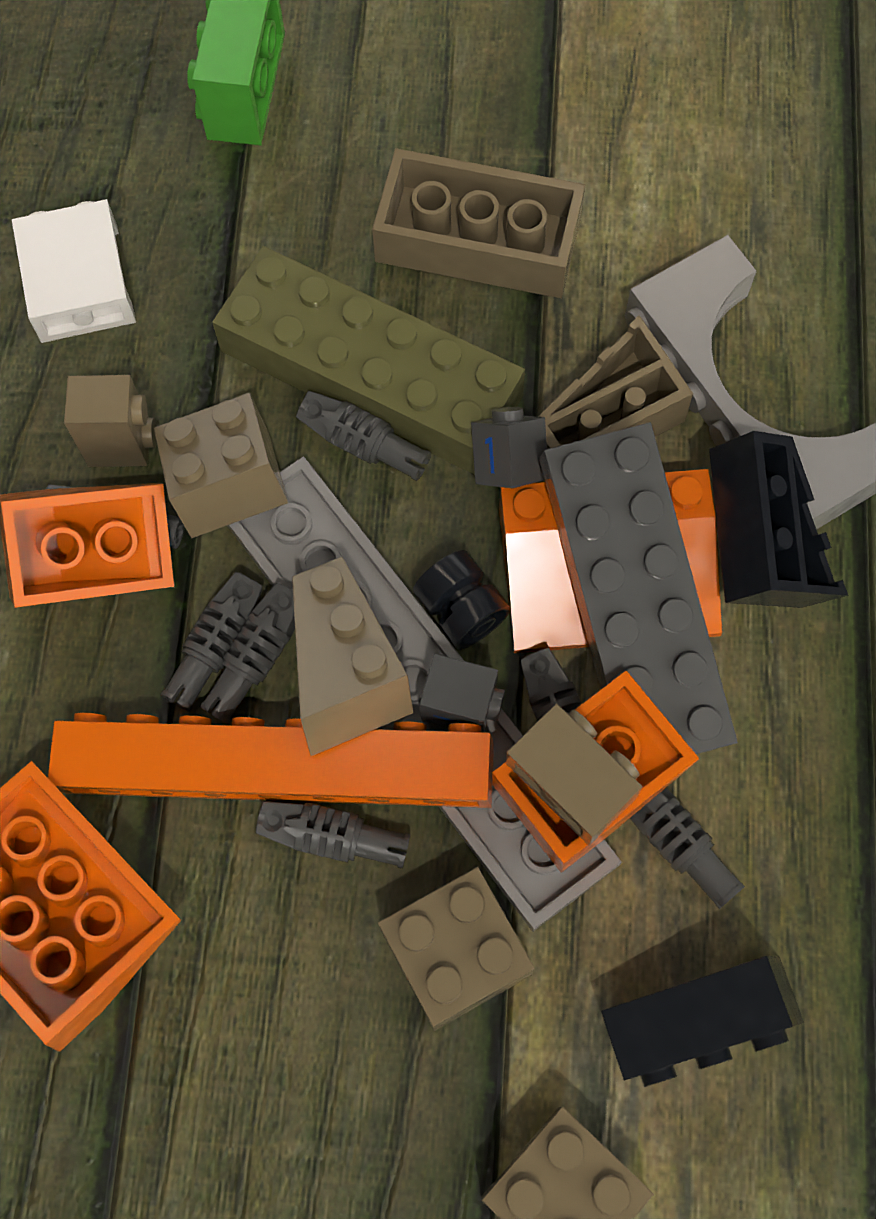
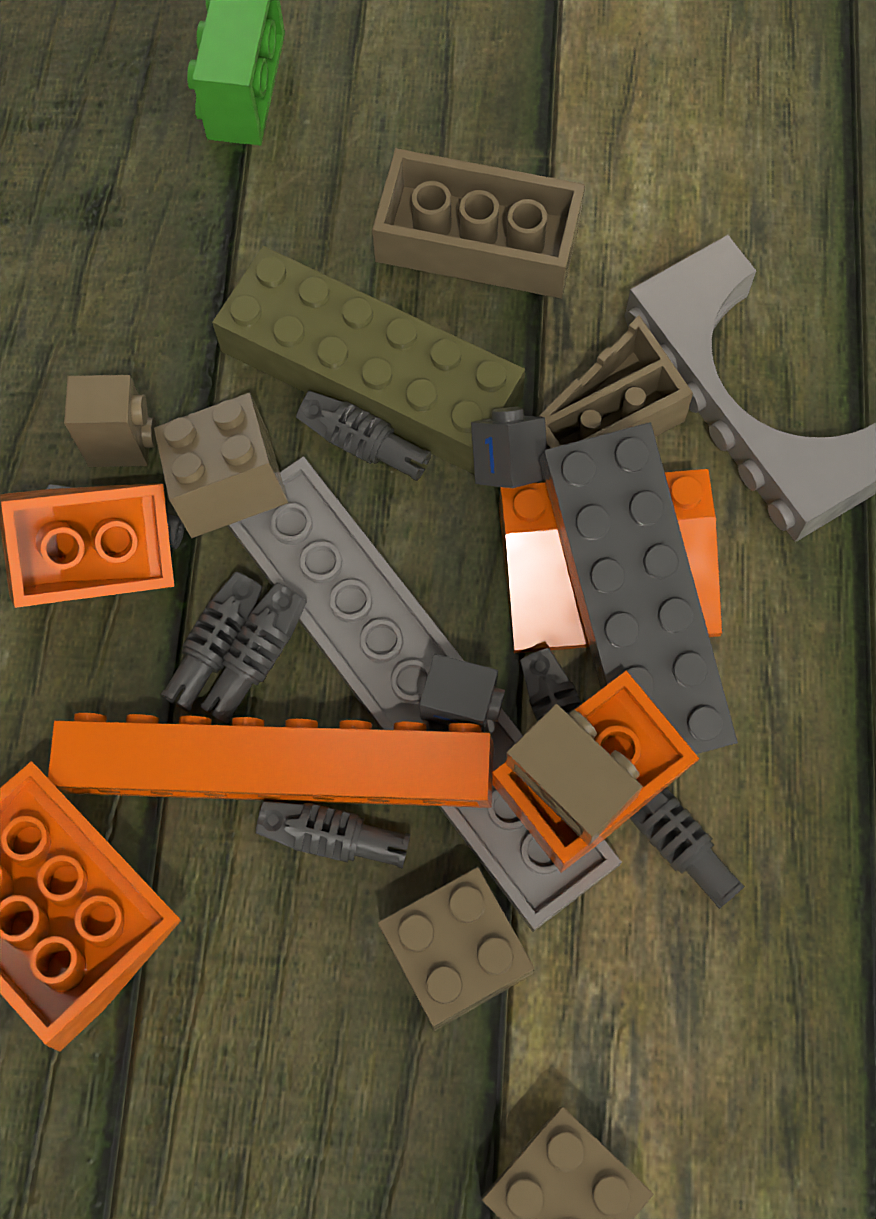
white panel [12,199,136,343] -> none
dark tan wedge [292,557,414,756] -> none
black wheel [413,550,511,650] -> none
black wedge [601,956,804,1087] -> none
black wedge [709,431,848,608] -> none

